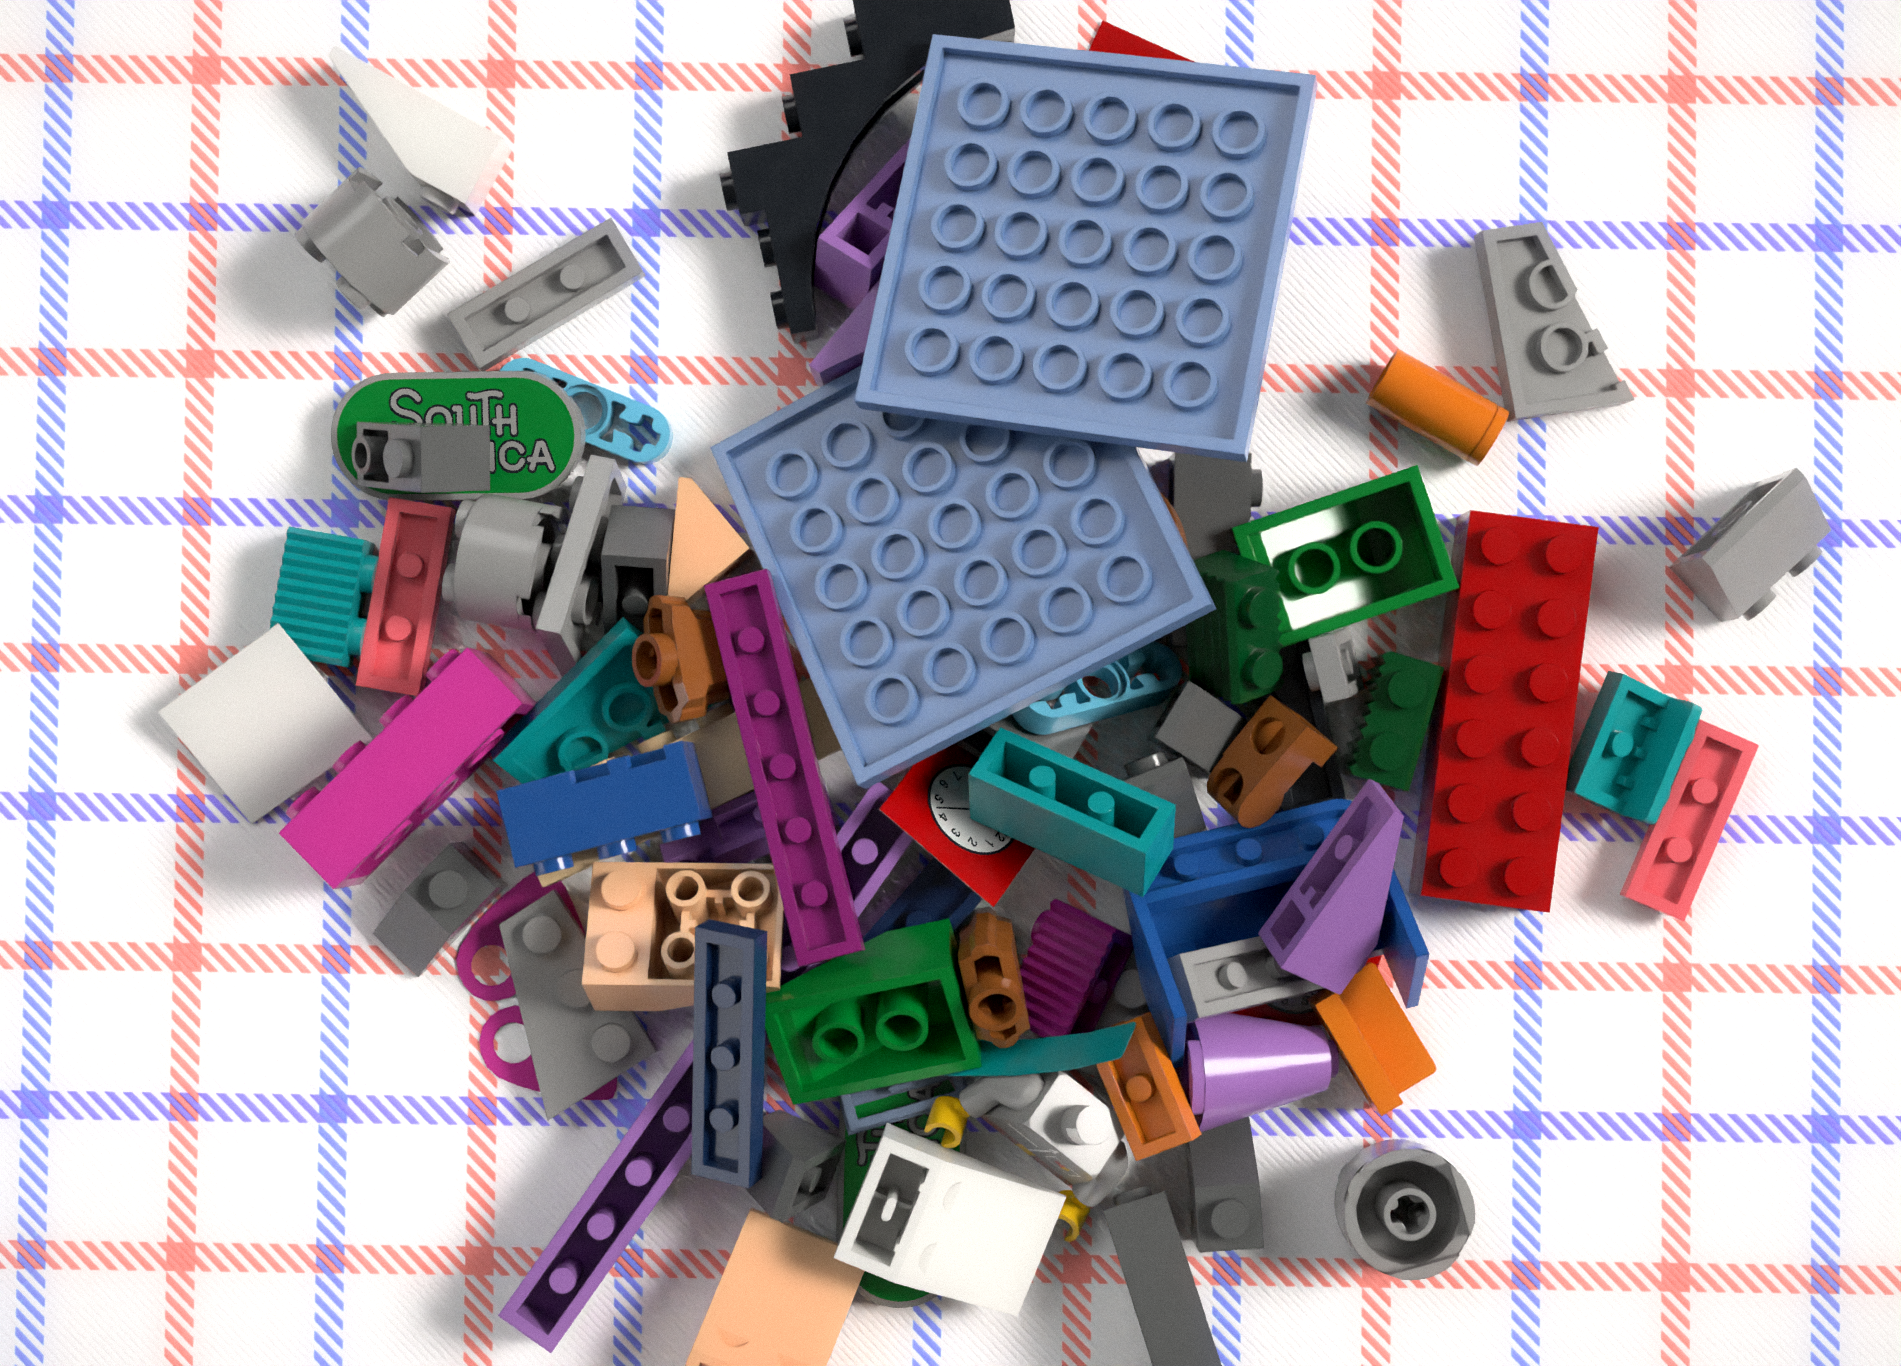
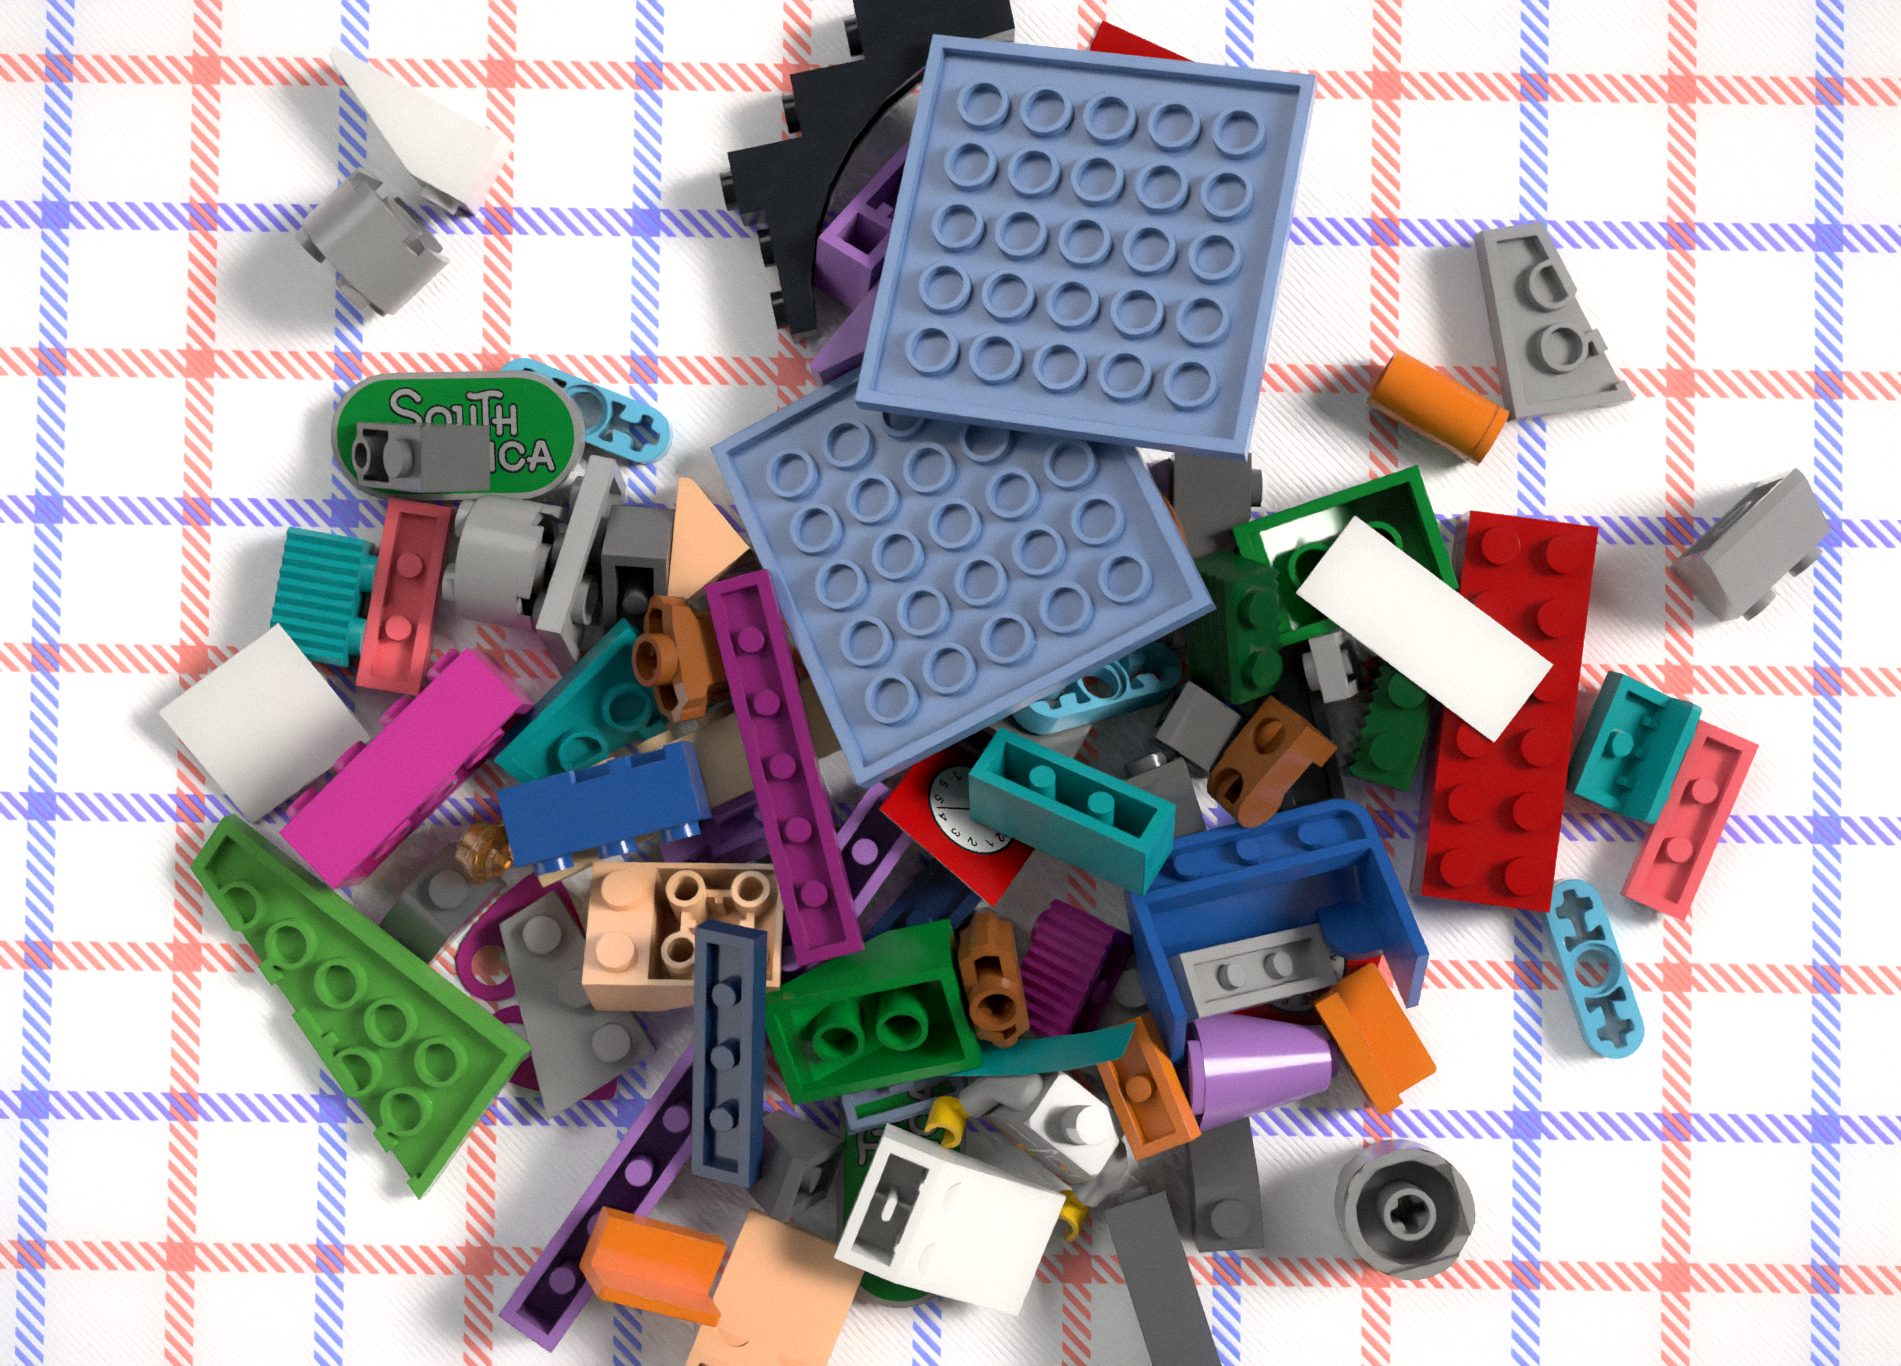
light grey plate [447,217,646,371] -> none
medium lavender slope [1258,779,1404,995] -> none
none -> bright green wing [190,814,533,1200]
none -> clear orange plate [455,819,513,884]
none -> orange panel [579,1206,727,1327]
none -> white sticker [1296,516,1553,742]
none -> medium azure beam [1540,878,1645,1059]

